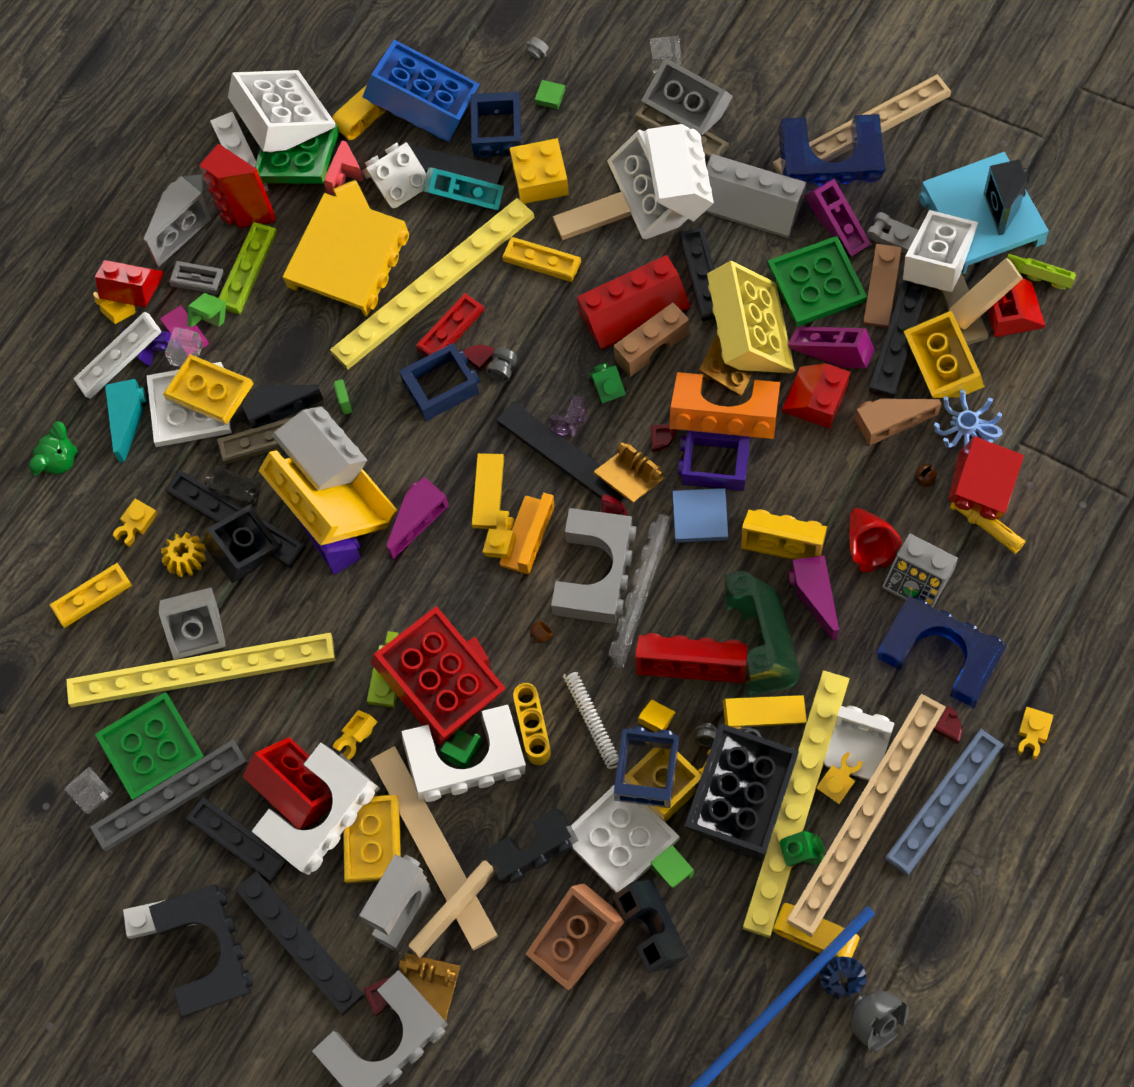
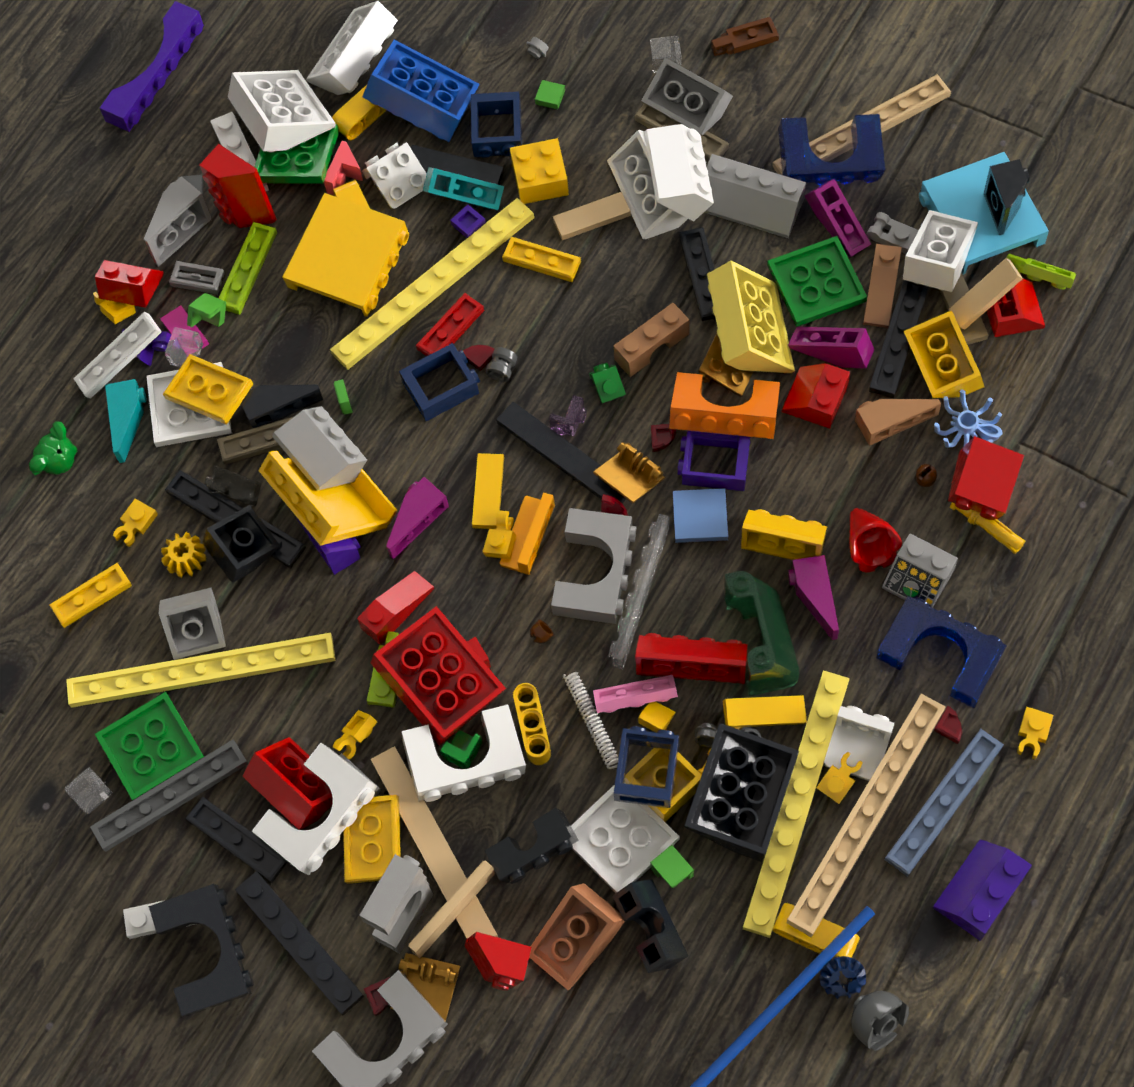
red slope [577,255,690,350] -> none
green bracket [780,831,825,867] -> none
none -> dark purple arch [100,1,204,132]
none -> white slope [306,1,398,95]
none -> red slope [357,571,434,645]
none -> dark purple plate [450,205,486,238]
none -> red slope [465,932,532,991]
none -> bright pink plate [593,675,678,713]
none -> reddish brown hinge [711,17,779,56]
none -> dark purple slope [933,839,1032,941]

